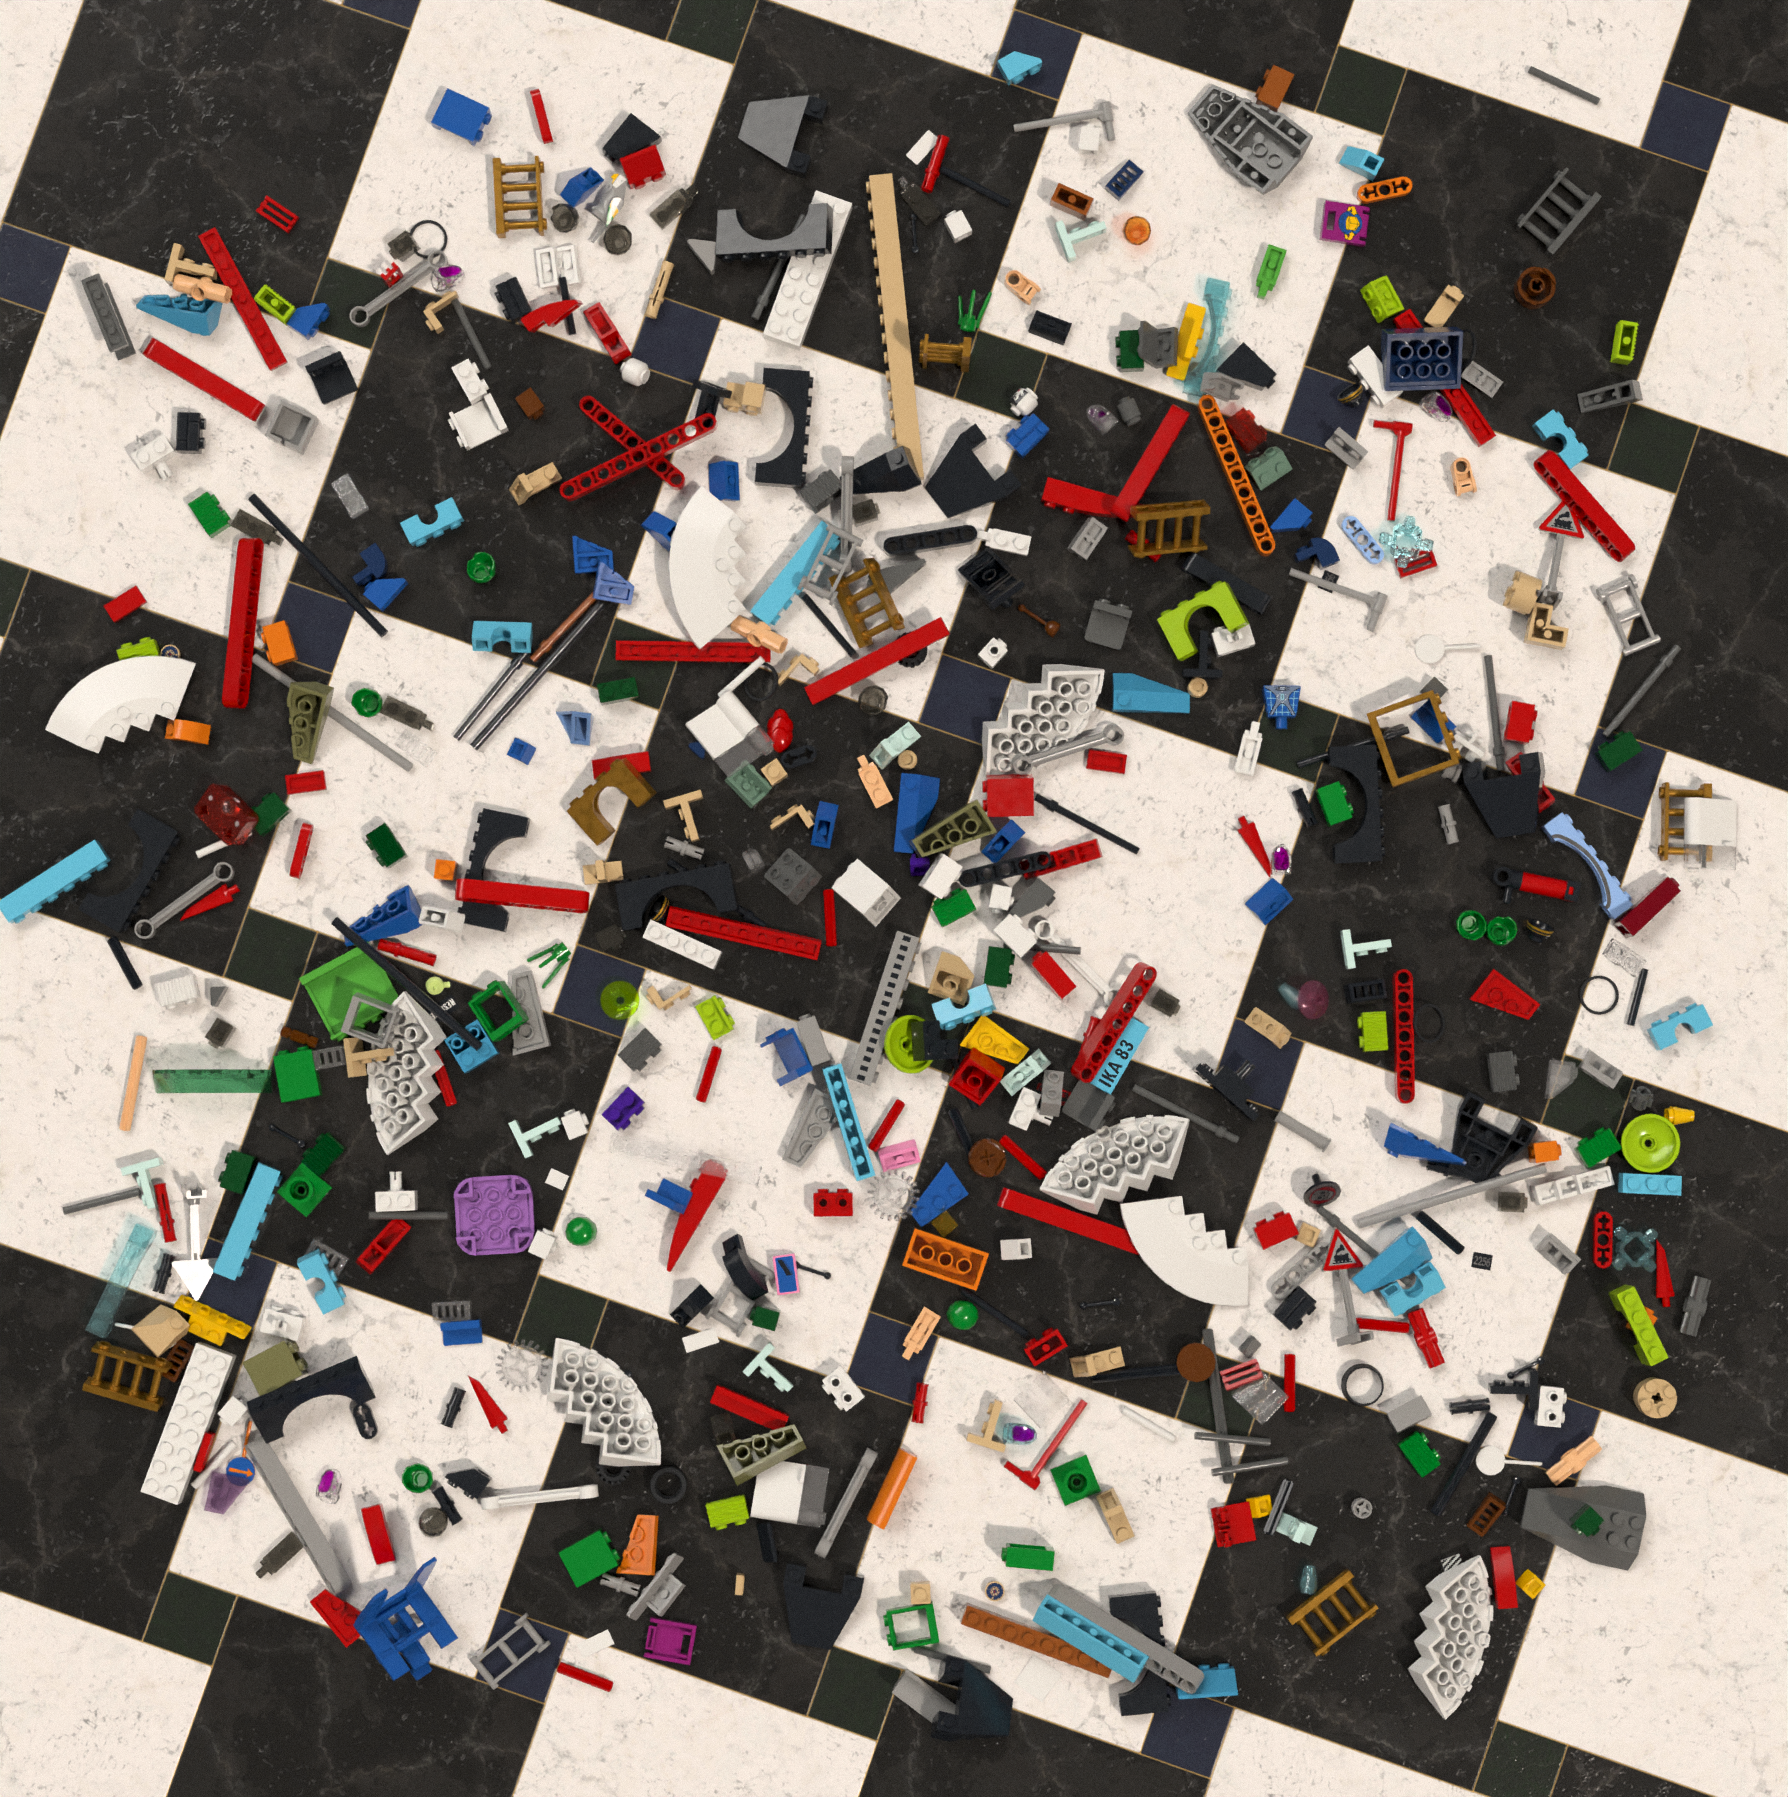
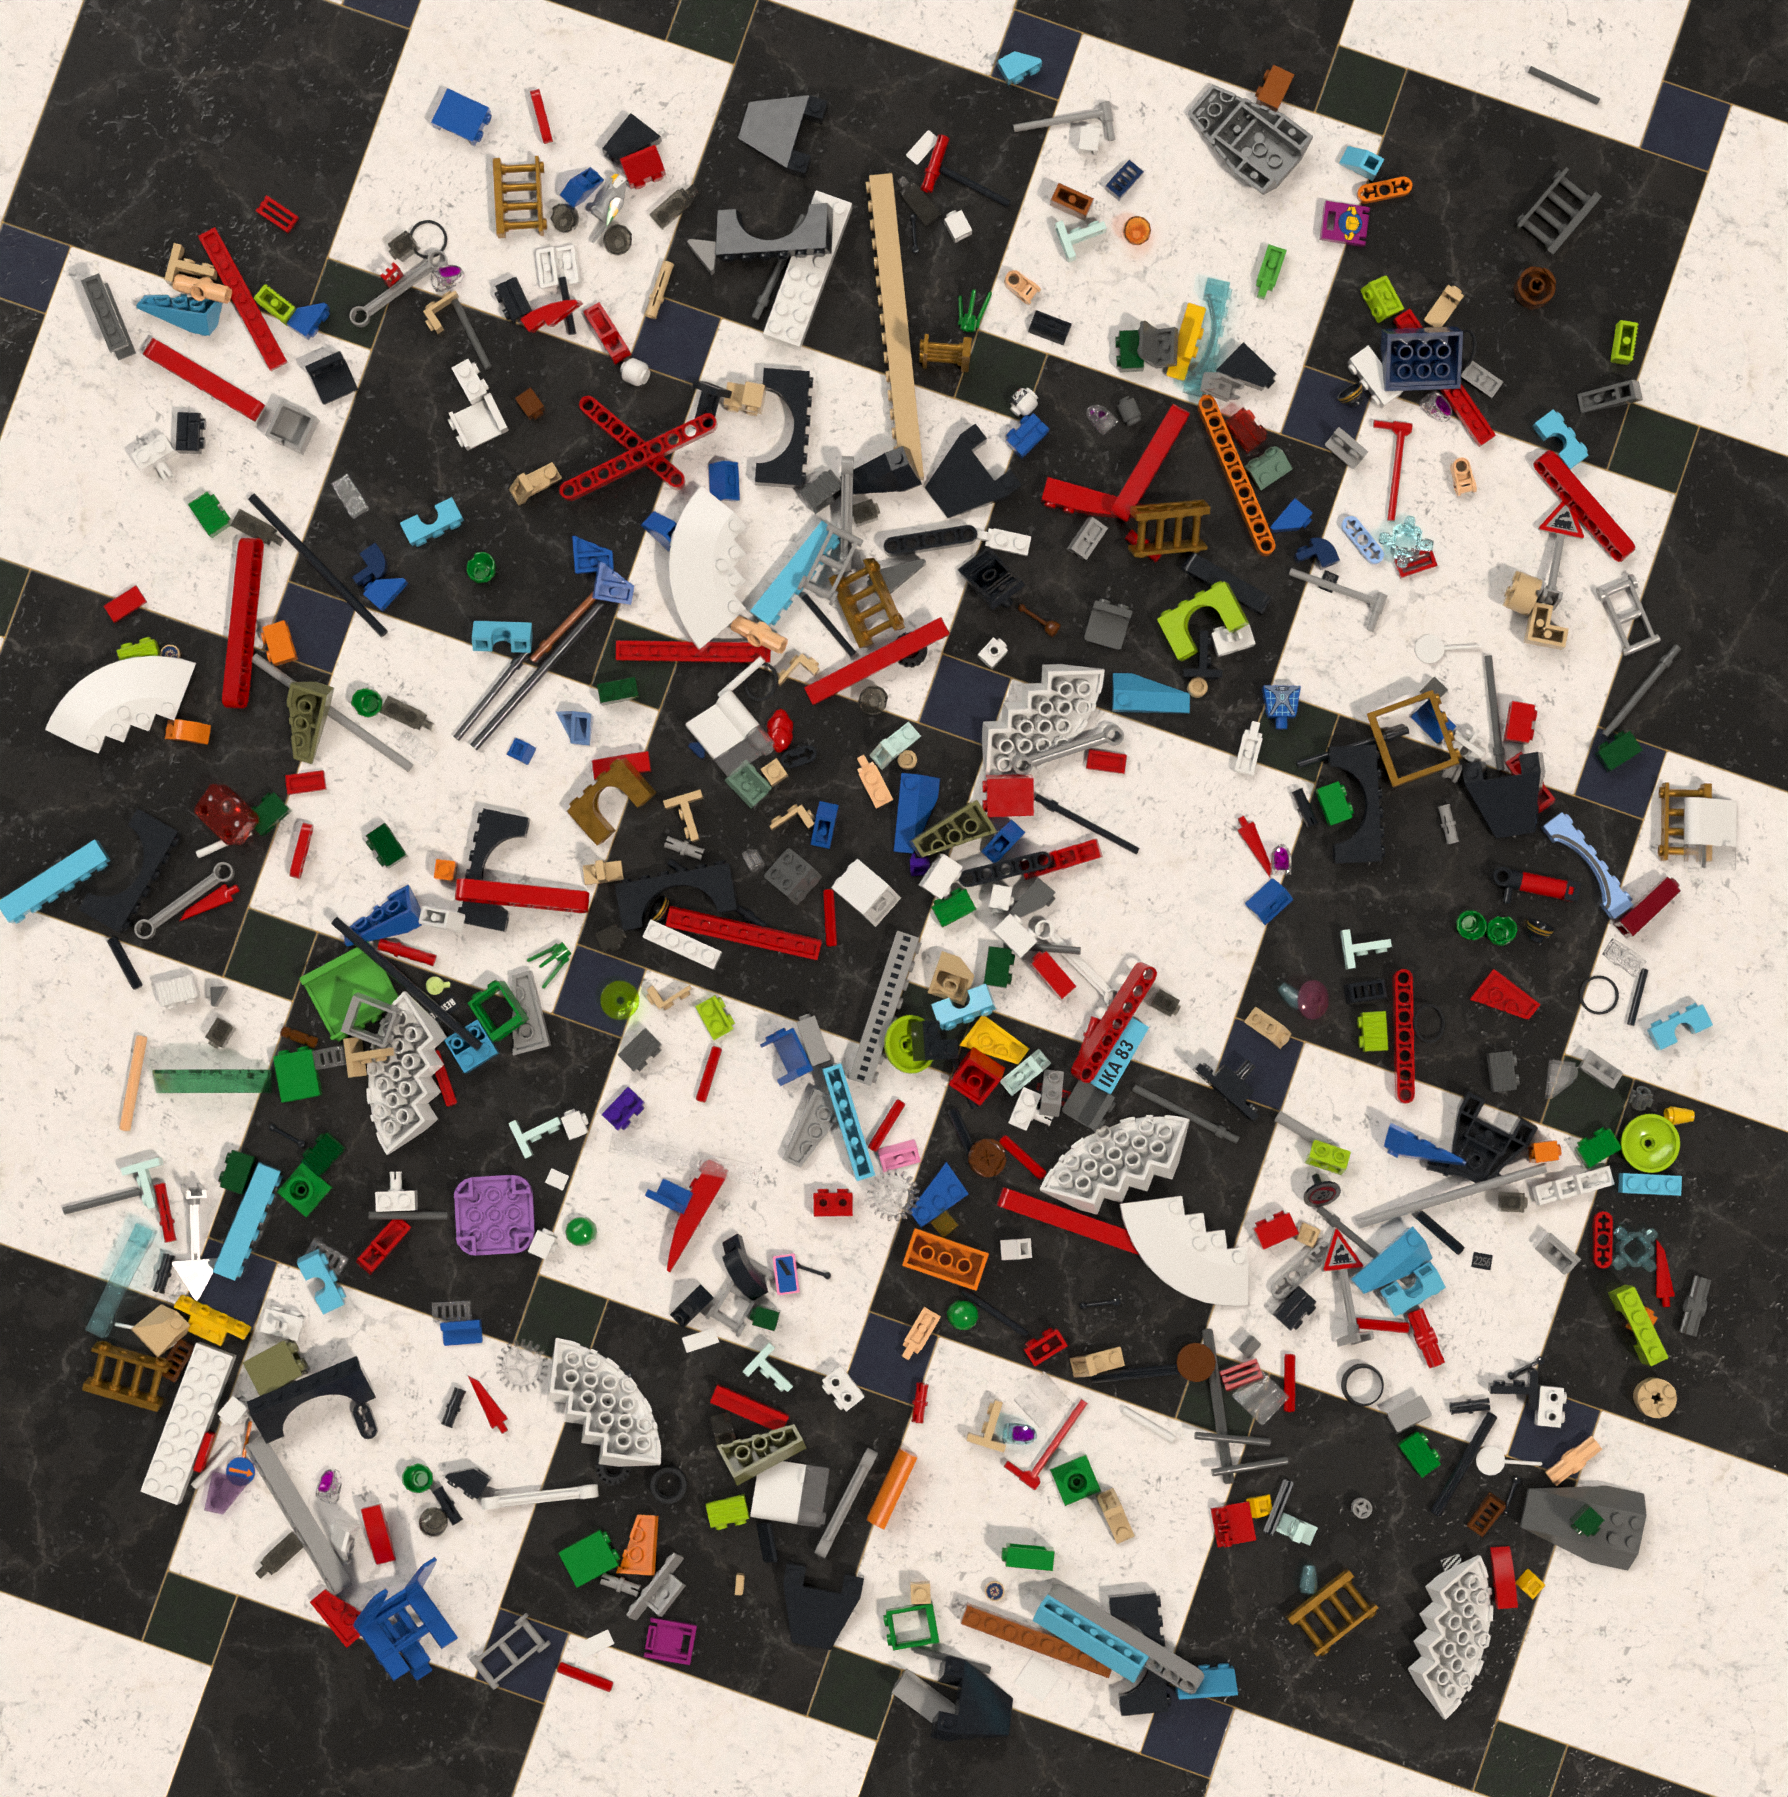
none -> white wedge [329,1519,361,1565]
none -> lime bracket [1305,1140,1351,1176]

